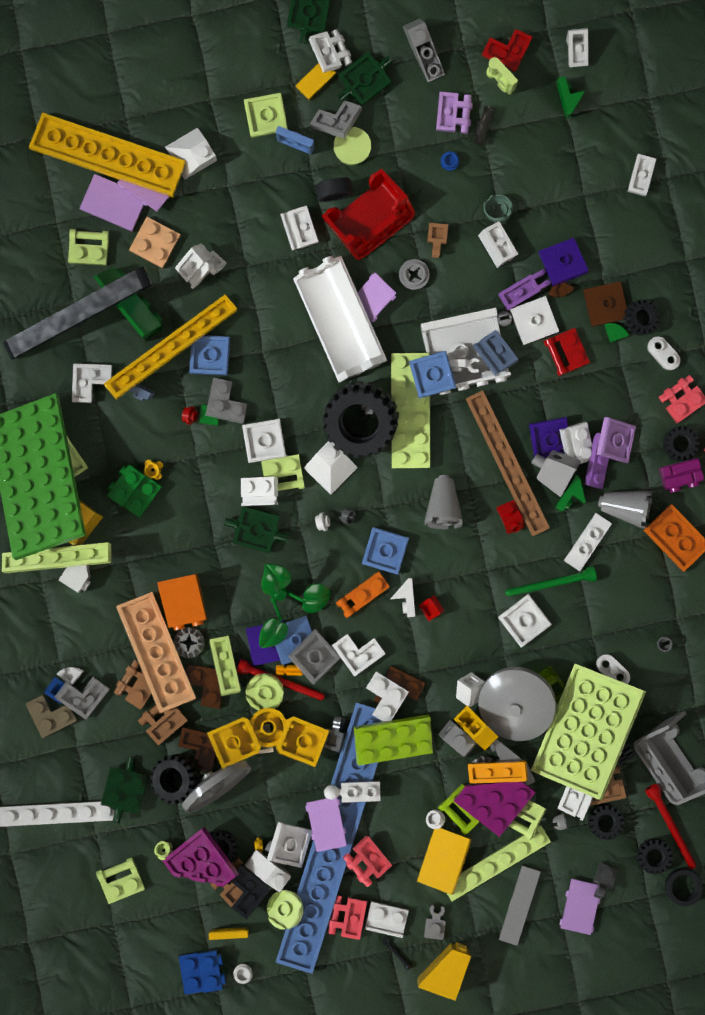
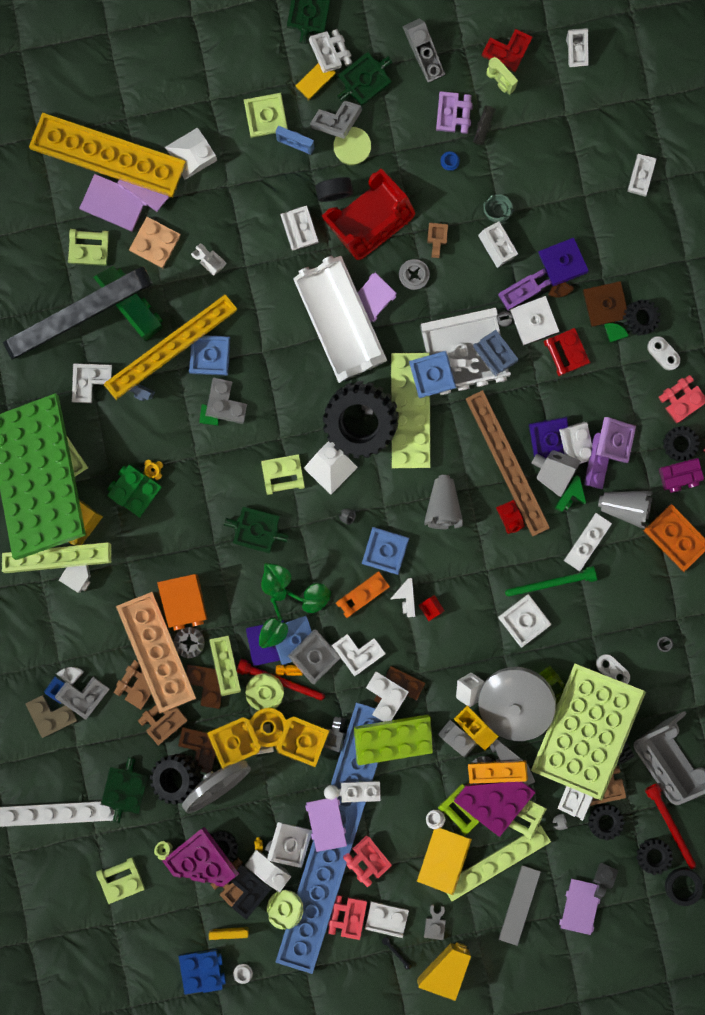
white plate [175,245,214,289] -> none
red plate [182,406,198,425] -> none
white plate [241,477,278,506] -> none
white plate [242,419,286,463] -> none
white plate [315,512,330,531] -> none
green slope [556,76,585,119] -> none

